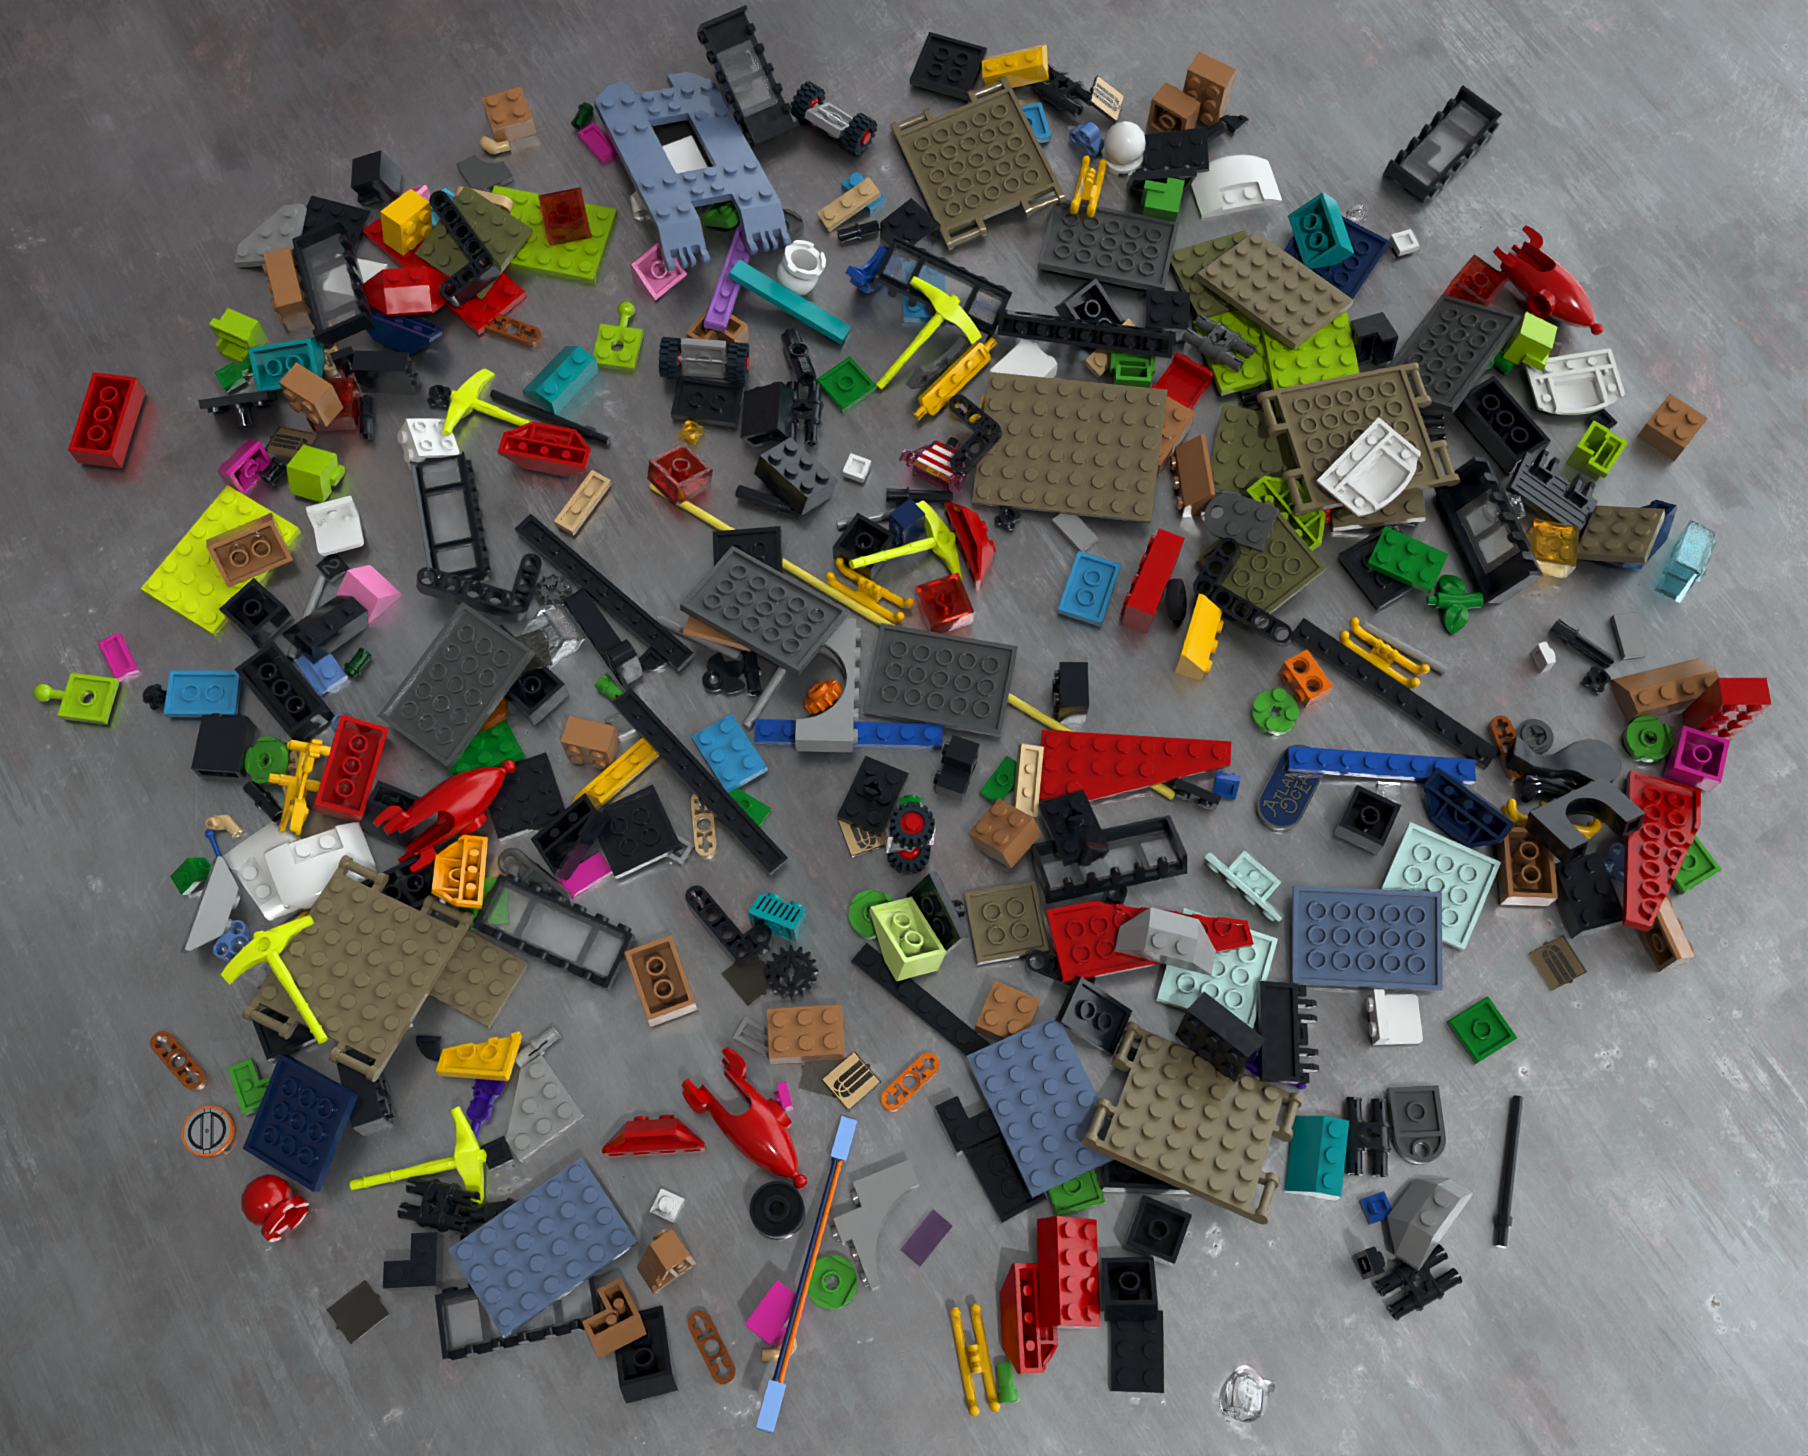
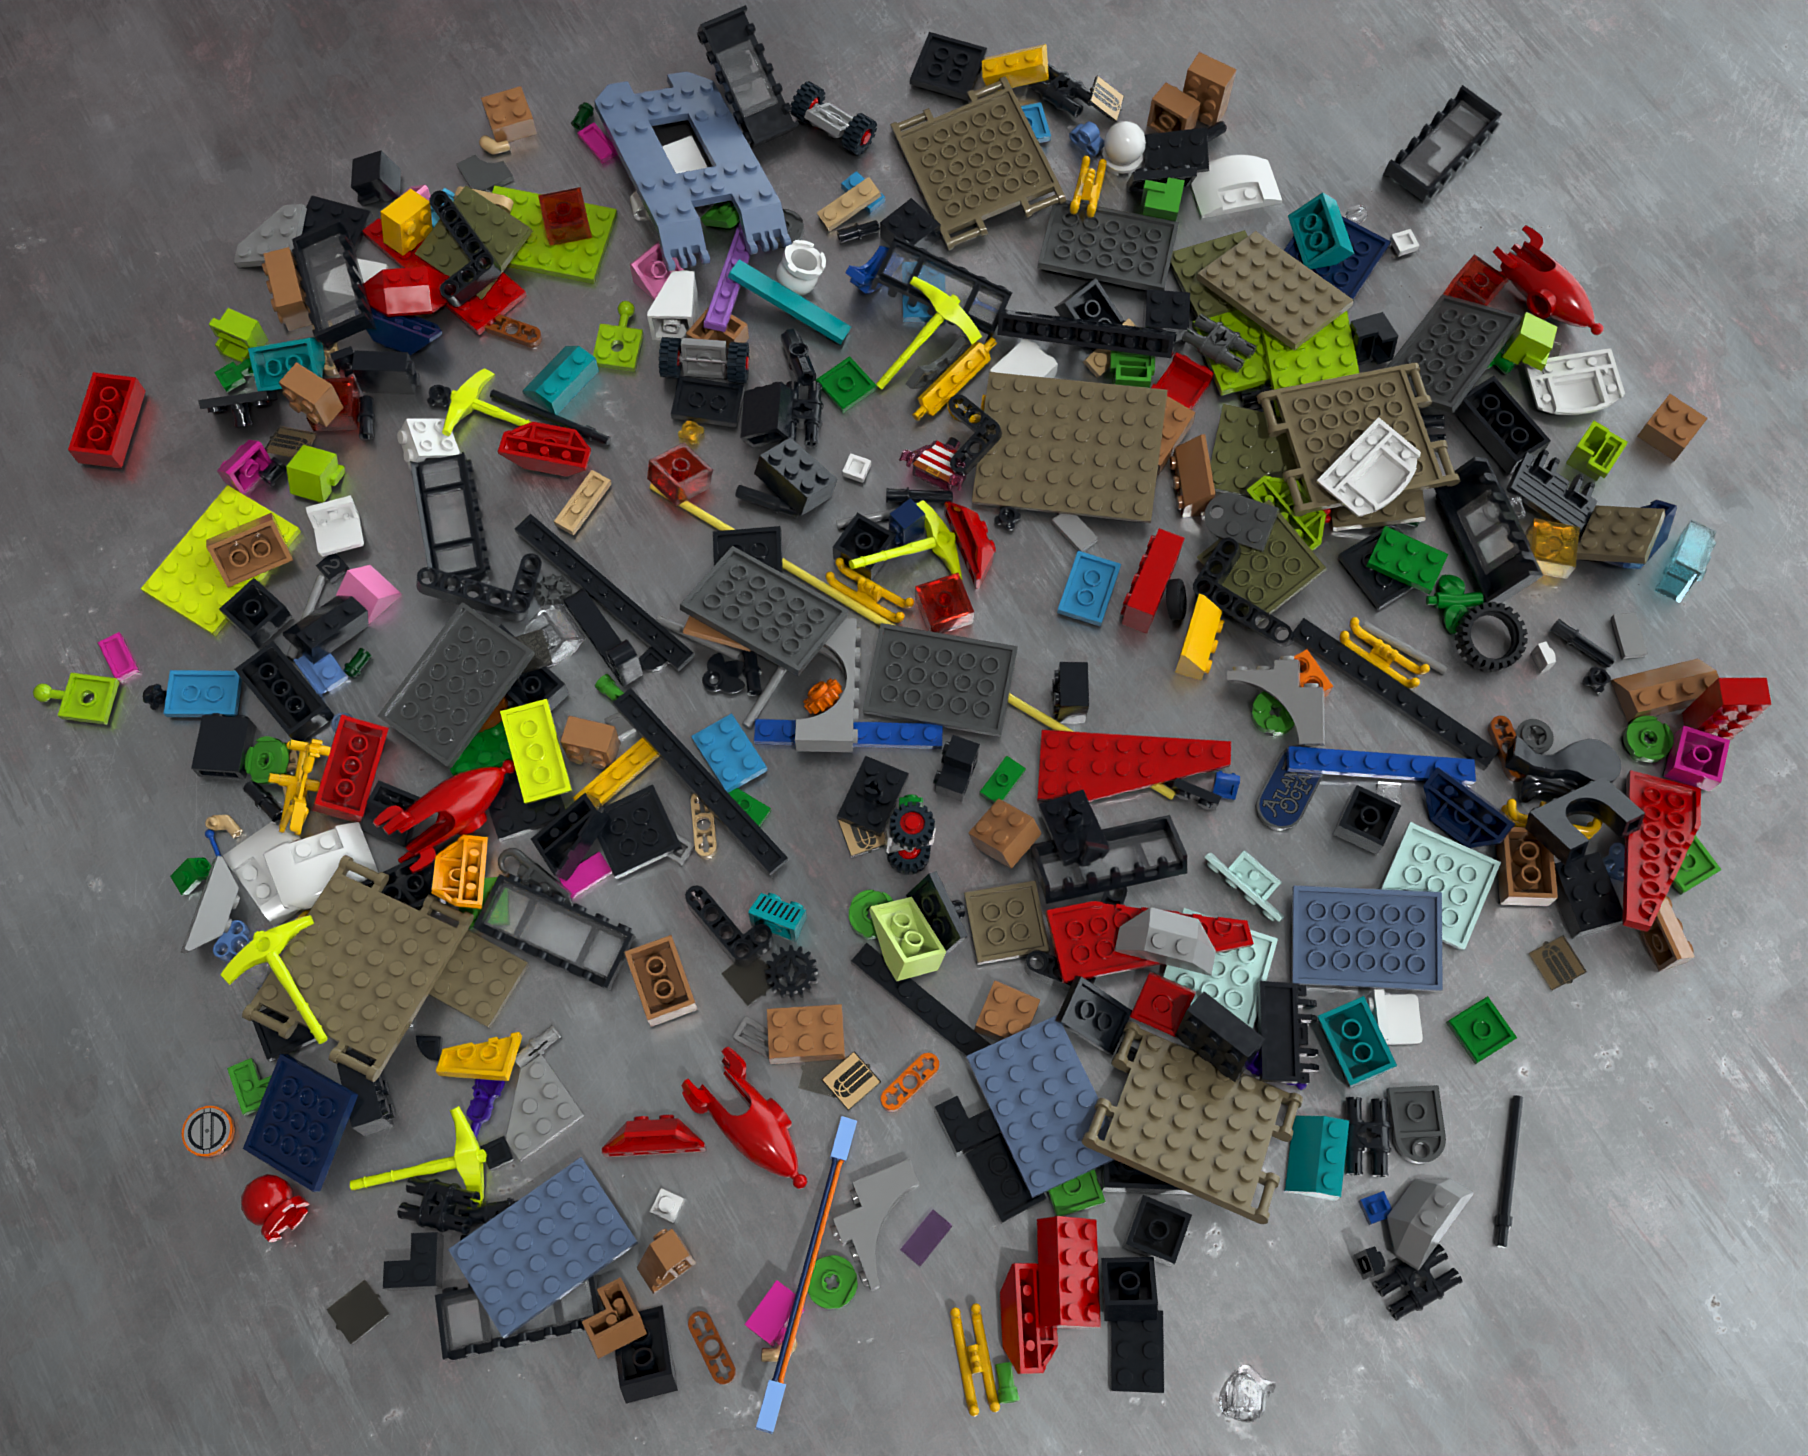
dark orange beam [150,1031,208,1091] -> none
black wheel [749,1181,806,1242] -> none
dark pink plate [773,1081,793,1112] -> none
tan plate [1013,744,1044,818] -> none
black tile [1219,114,1249,135] -> none
black tile [1584,409,1618,431] -> none
none -> neon yellow plate [500,699,572,804]
none -> white slope [647,270,698,340]
none -> red tile [1130,971,1196,1037]
none -> light grey arch [1227,656,1325,747]
none -> teal slope [1318,996,1397,1088]
none -> black tyre [1454,602,1528,672]

